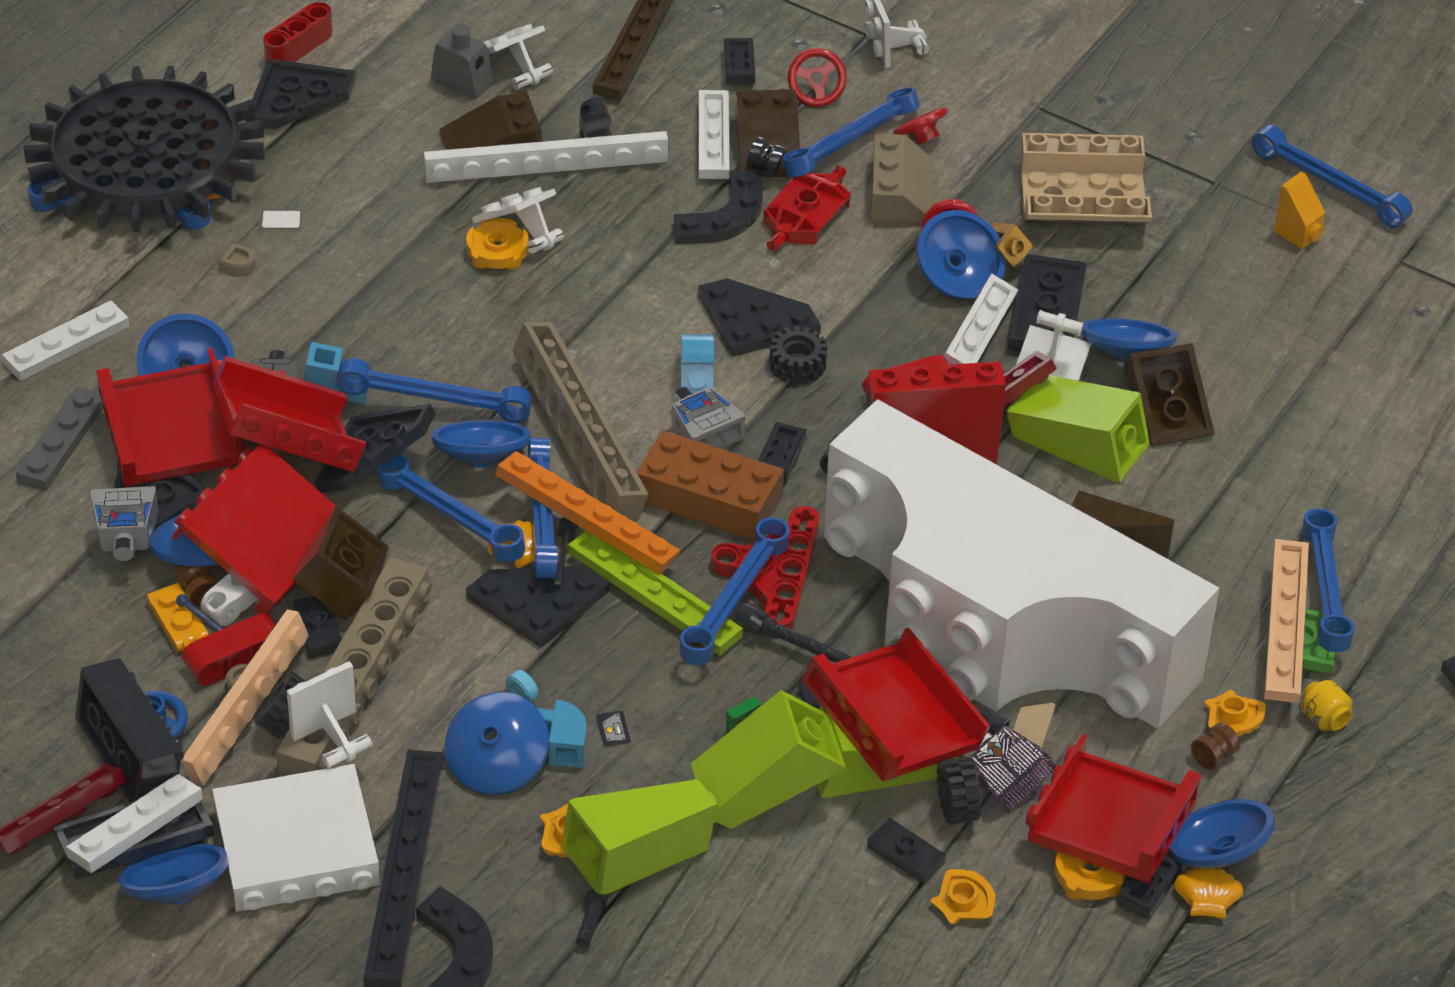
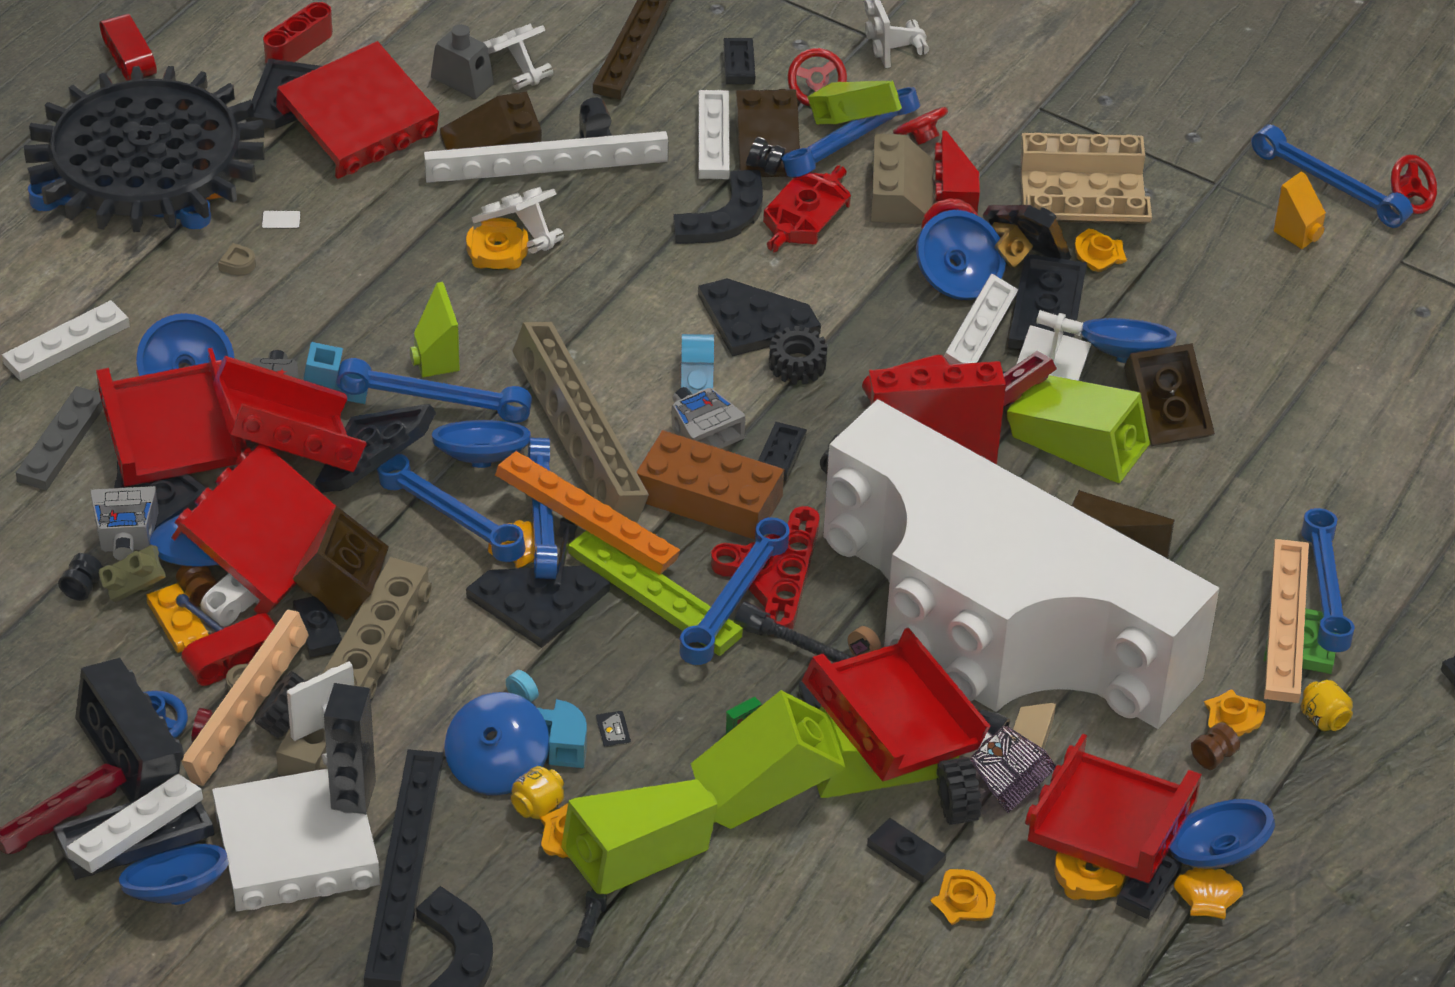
none -> black wheel [58,553,103,601]
none -> red beam [99,14,157,81]
none -> olive hips [99,545,166,602]
none -> dark red tile [191,708,214,742]
none -> red panel [276,41,439,179]
none -> black brick [324,683,376,815]
none -> lime slope [410,282,460,378]
none -> yellow head [511,766,564,819]
none -> lime slope [808,80,902,124]
none -> medium nougat tile [848,626,881,656]
none -> red slope [935,130,980,215]
none -> black plate [983,205,1072,260]
none -> light orange animal [1075,228,1127,272]
none -> red piece [1391,154,1437,214]

